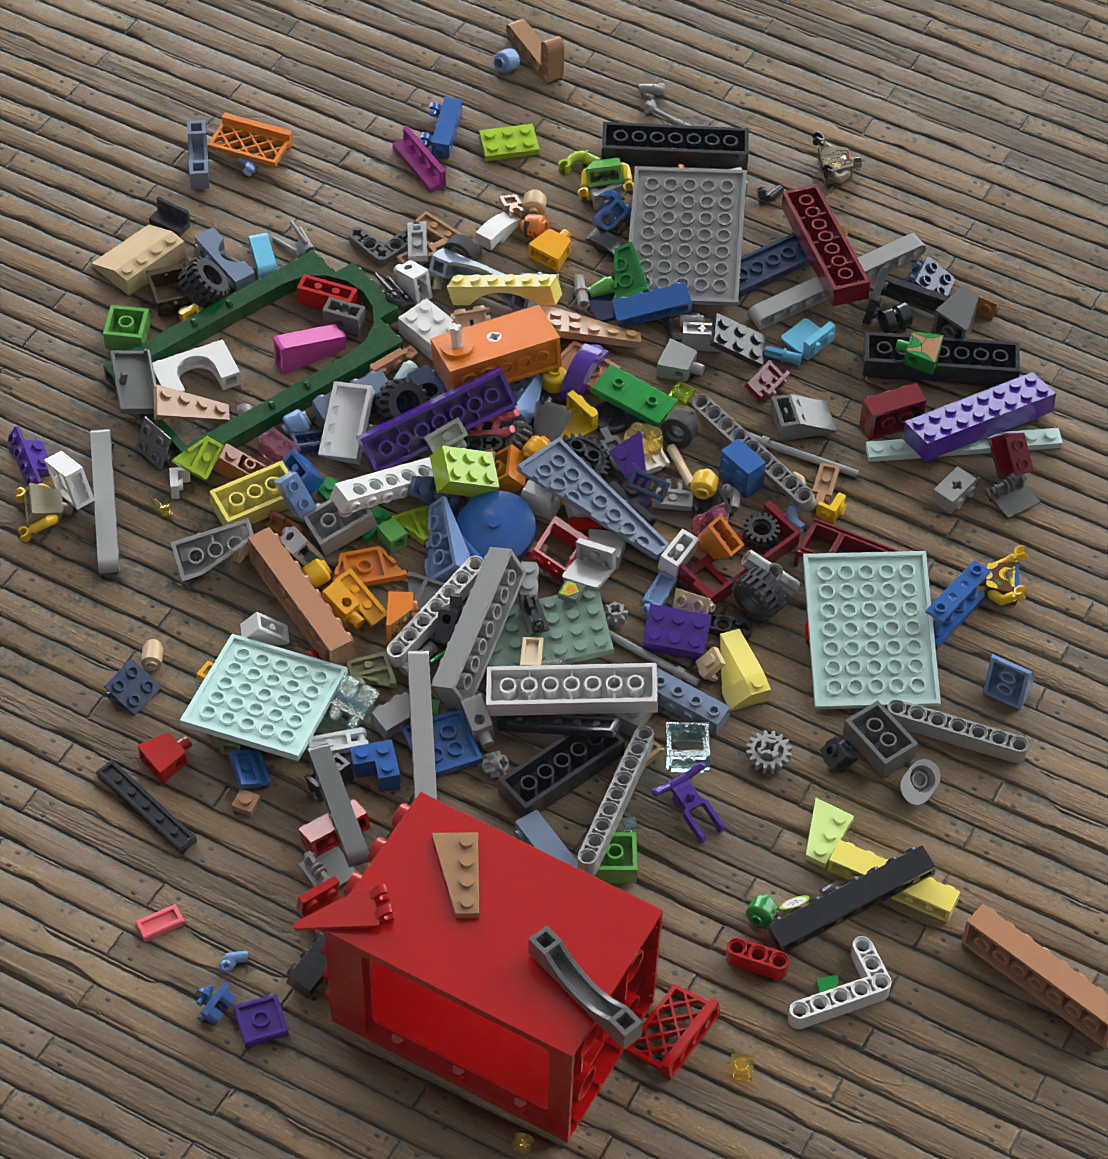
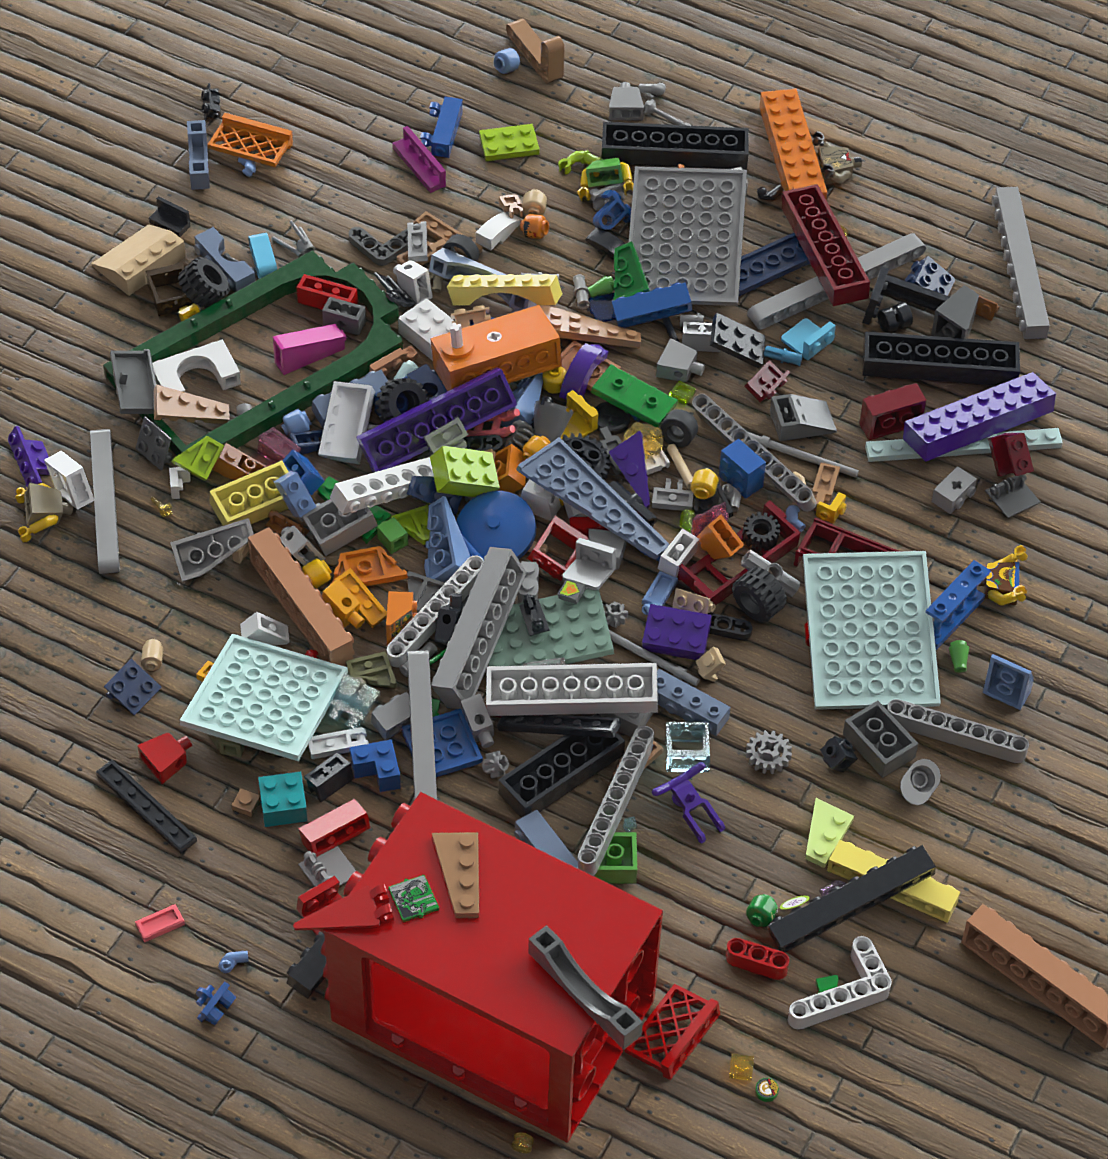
bright green brick [103,305,151,351] -> none
blue plate [229,749,271,789] -> none
dark purple tile [233,994,289,1048] -> none
dark grey beam [307,743,369,868] -> none
tan tile [520,637,544,666] -> none
light orange torso [528,229,571,272] -> none
dark blue slope [624,467,671,502] -> none
light yellow wedge [720,629,771,711] -> none
green torso [895,332,944,375] -> none
none -> black hinge [201,83,221,121]
none -> teal brick [258,772,308,827]
none -> piece [388,875,439,922]
none -> light grey torso [609,82,644,120]
none -> clear neon green arm [680,509,698,536]
none -> tile [755,1078,779,1102]
none -> orange brick [759,89,827,199]
none -> bright green cone [949,640,969,673]
none -> light grey brick [992,187,1050,339]

